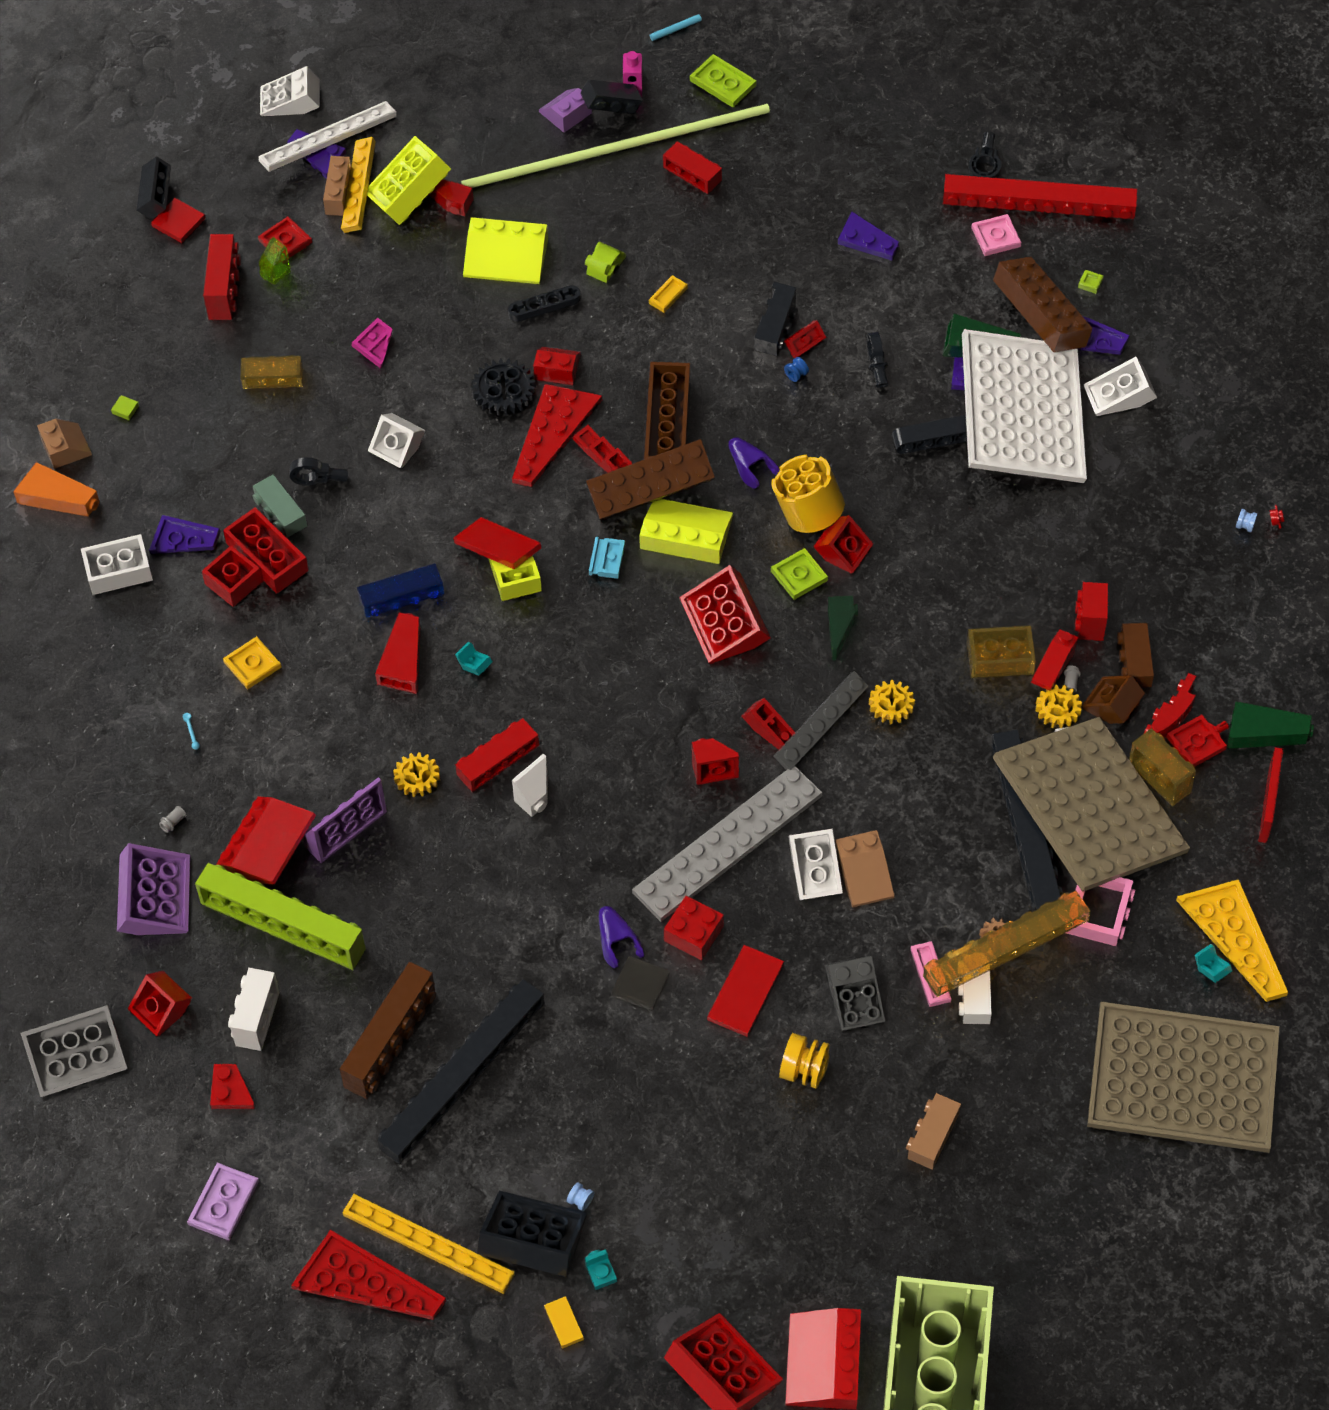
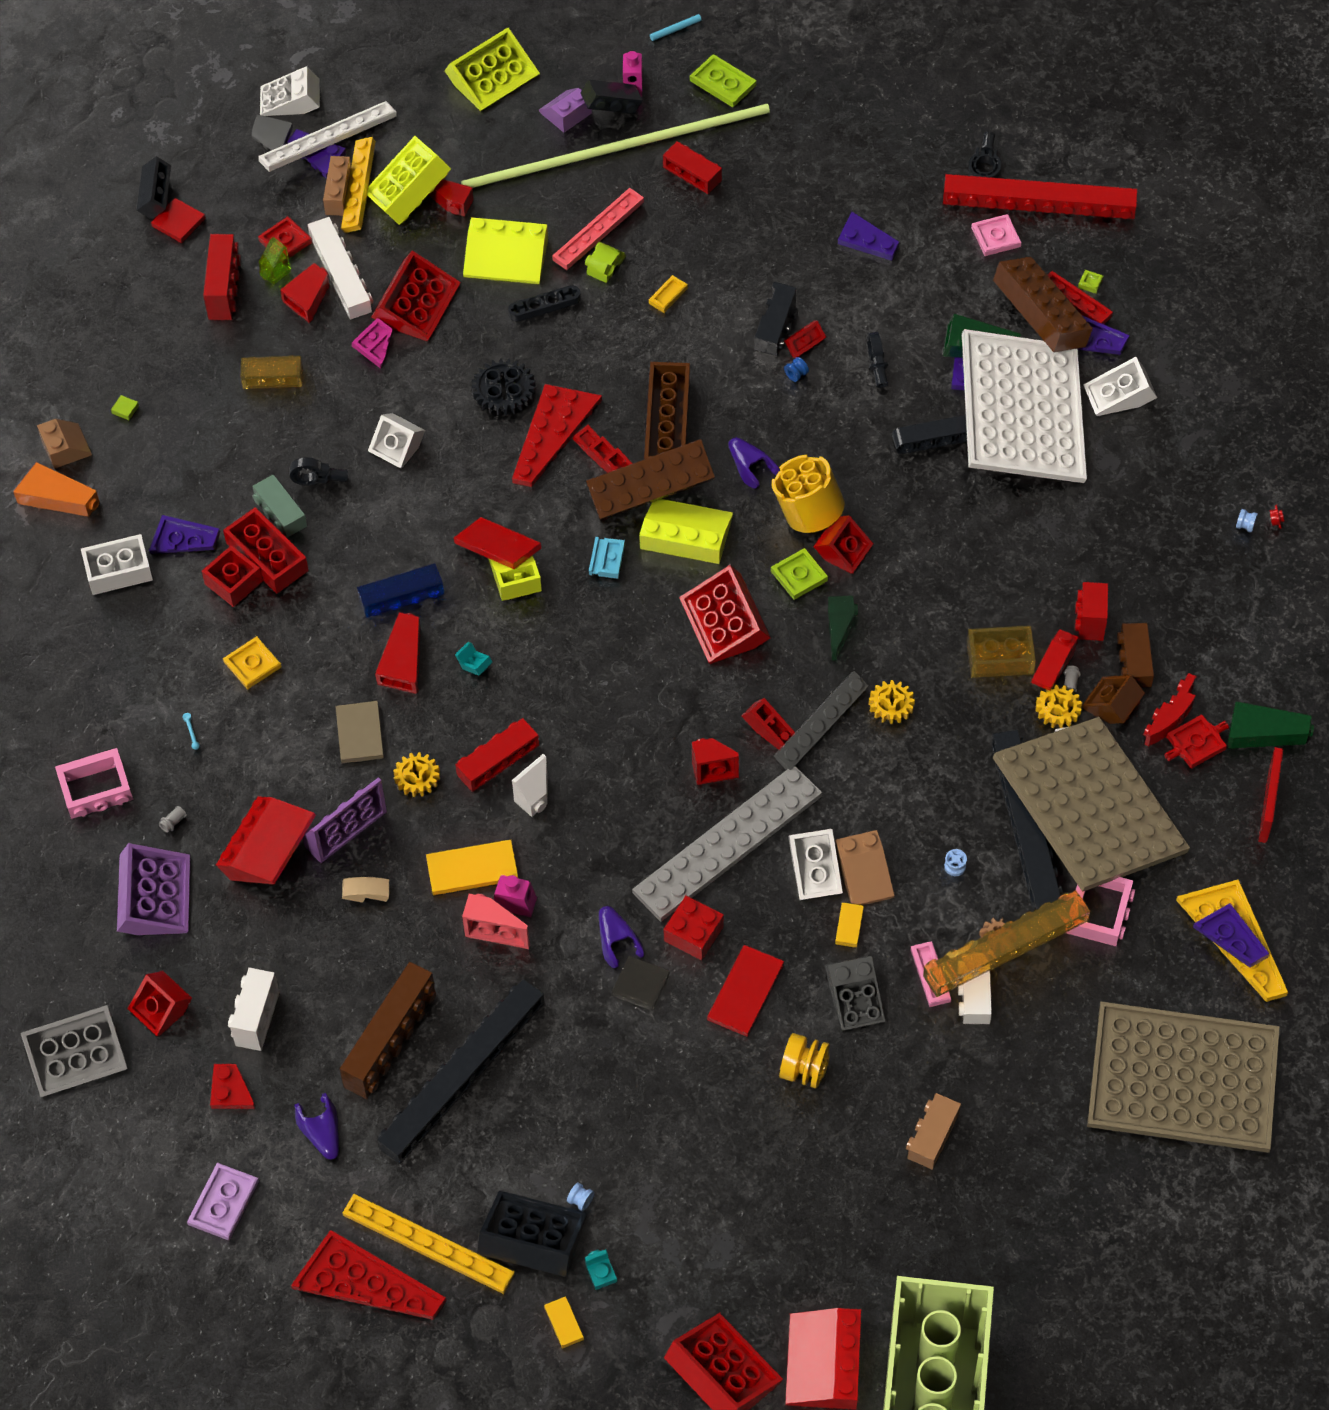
lime brick [195,863,366,970] -> none
red slope [533,346,581,385] -> none
clear yellow brick [1129,728,1196,806] -> none
teal bracket [1195,944,1232,983] -> none
none -> bright pink window [55,748,133,819]
none -> dark grey slope [252,114,293,151]
none -> red slope [280,263,330,322]
none -> dark purple animal [295,1093,339,1160]
none -> white brick [308,217,373,320]
none -> dark tan tile [336,701,384,763]
none -> tan slope [342,877,389,903]
none -> red slope [371,250,461,341]
none -> yellow tile [426,840,518,895]
none -> neon yellow slope [445,28,540,111]
none -> coral slope [462,894,530,949]
none -> dark pink torso [493,875,537,917]
none -> coral plate [552,188,644,270]
none -> yellow tile [835,903,863,948]
none -> light blue wheel [944,849,967,876]
none -> red plate [1047,271,1113,324]
none -> dark purple wing [1193,903,1269,968]

